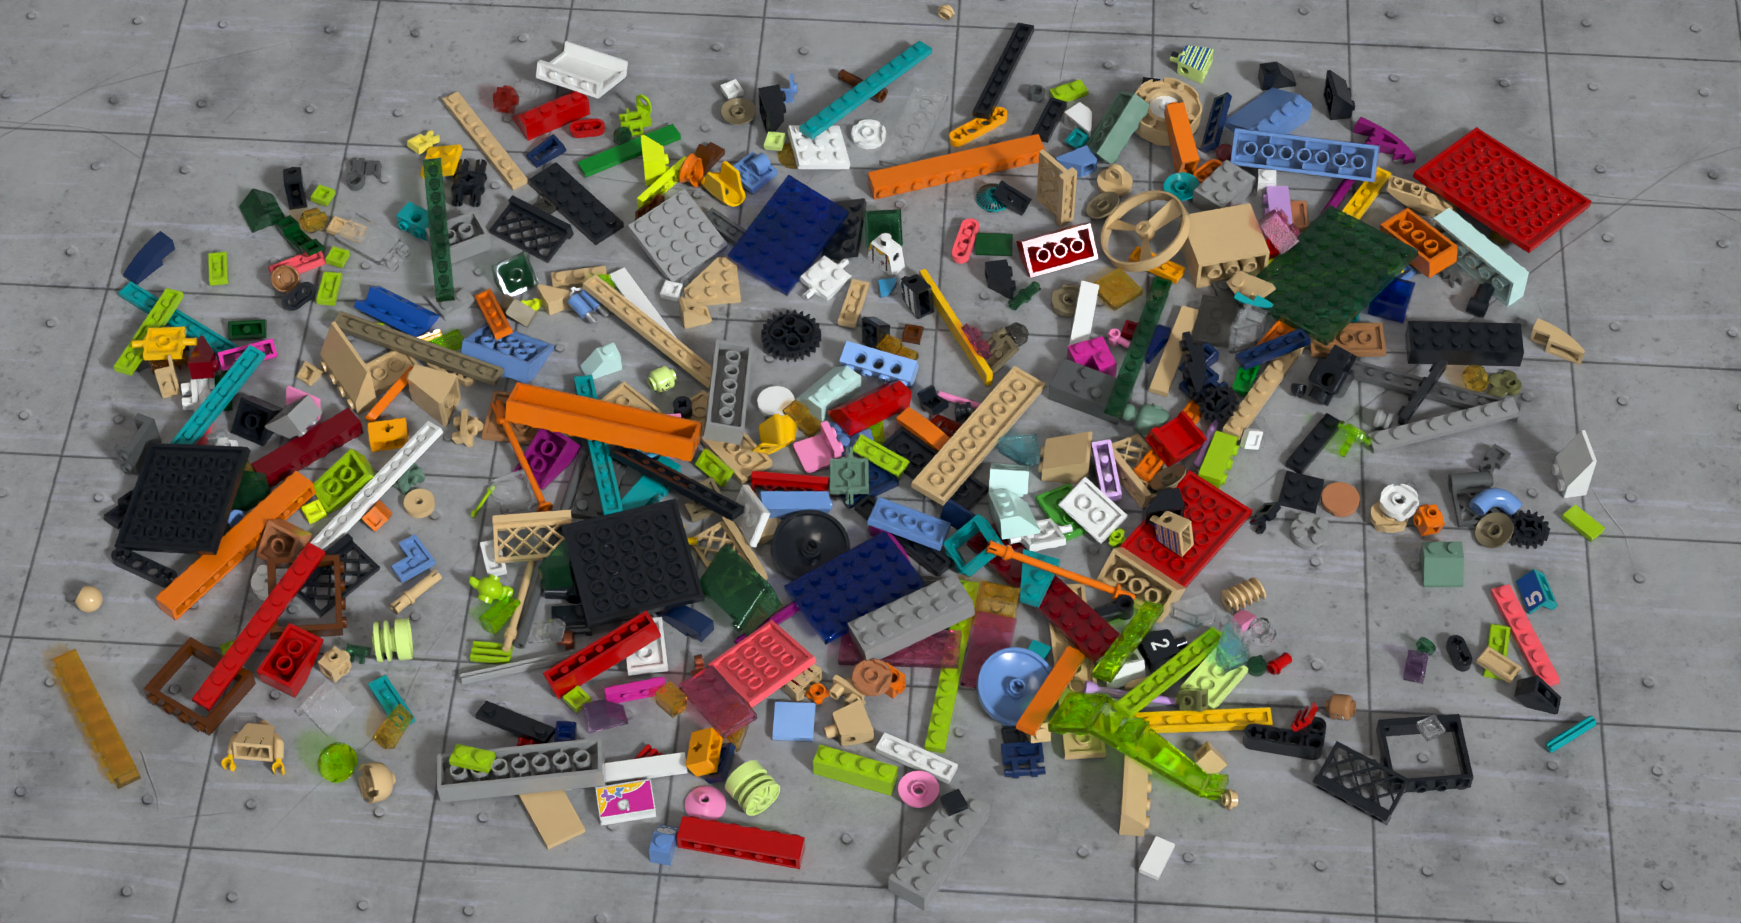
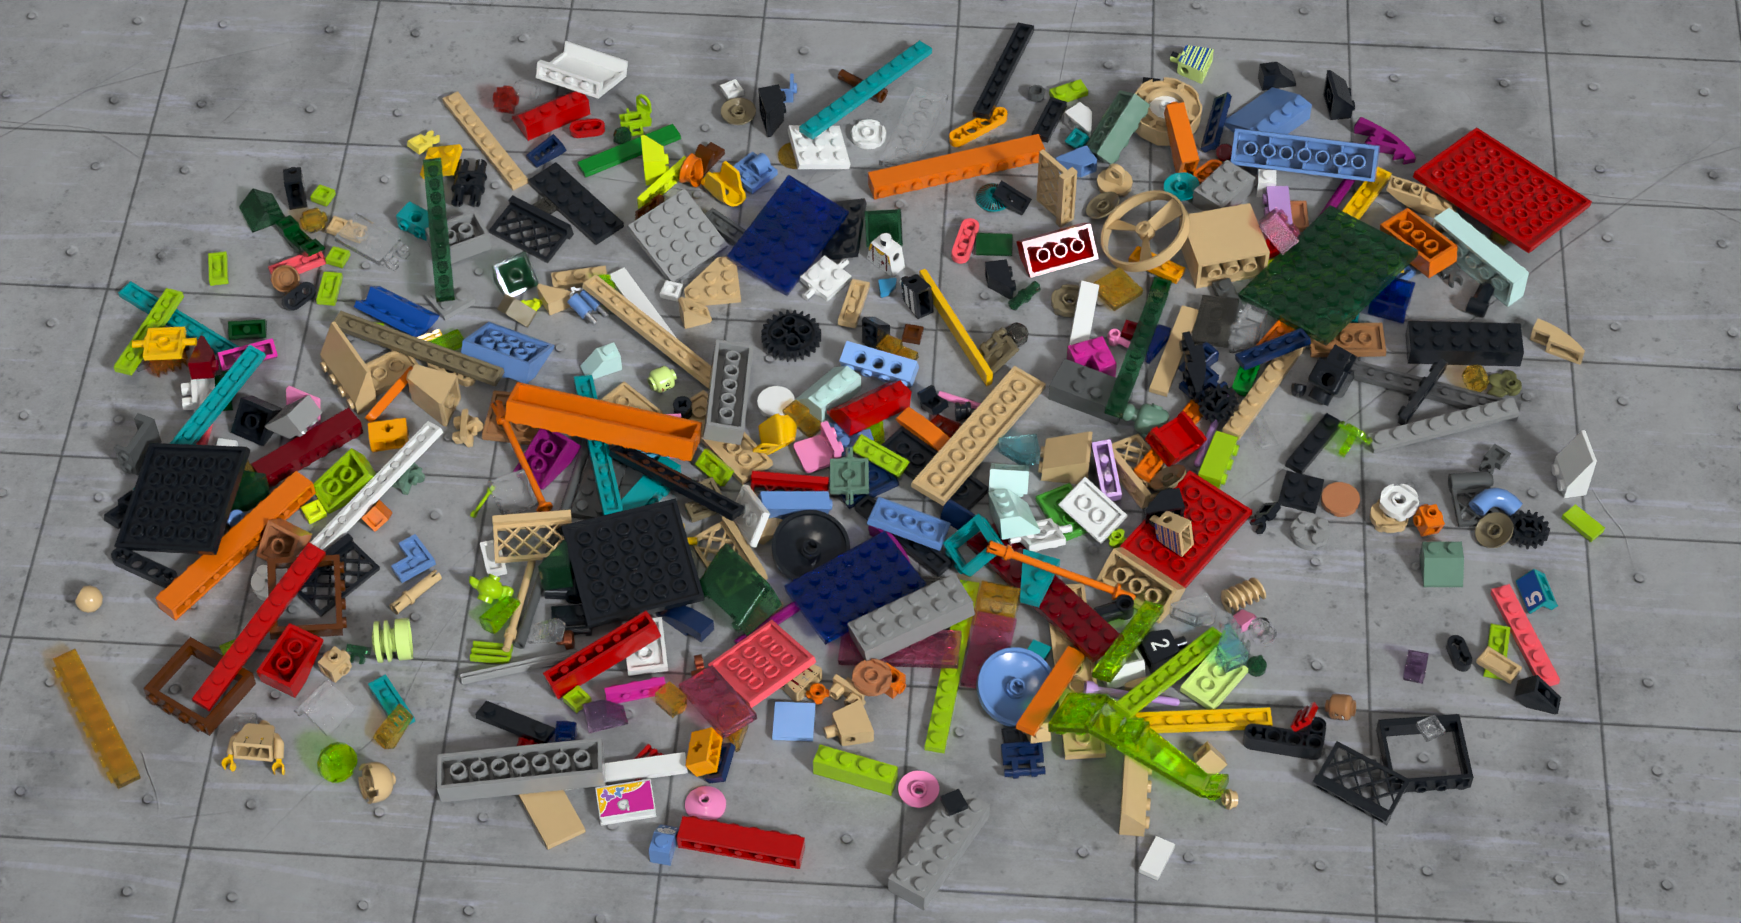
dark blue slope [123,231,175,285] -> none
tan panel [155,355,181,398] -> none
clear tile [206,428,231,446] -> none
tan slope [296,361,324,386] -> none
dark grey piece [347,158,382,191] -> none
tan piece [404,489,435,518] -> none
lime plate [449,744,496,773] -> none
orange tile [474,288,513,340] -> none
yellowish green wheel [725,760,780,816] -> none
yellowish green plate [764,132,786,151] -> none
white plate [875,732,958,784] -> none
tan plate [938,4,955,20] -> none
clear pink plate [961,323,992,360] -> none
olive brick [1176,688,1208,712] -> none
tan wing [1226,271,1276,310] -> none
teal slope [1233,291,1273,309] -> none
white plate [1240,428,1263,450] -> none
red pin [1267,652,1292,675] -> none
light grey wheel [1373,409,1394,430] -> none
clear green tile [1415,637,1436,657] -> none
teal axle [1545,715,1597,753] -> none

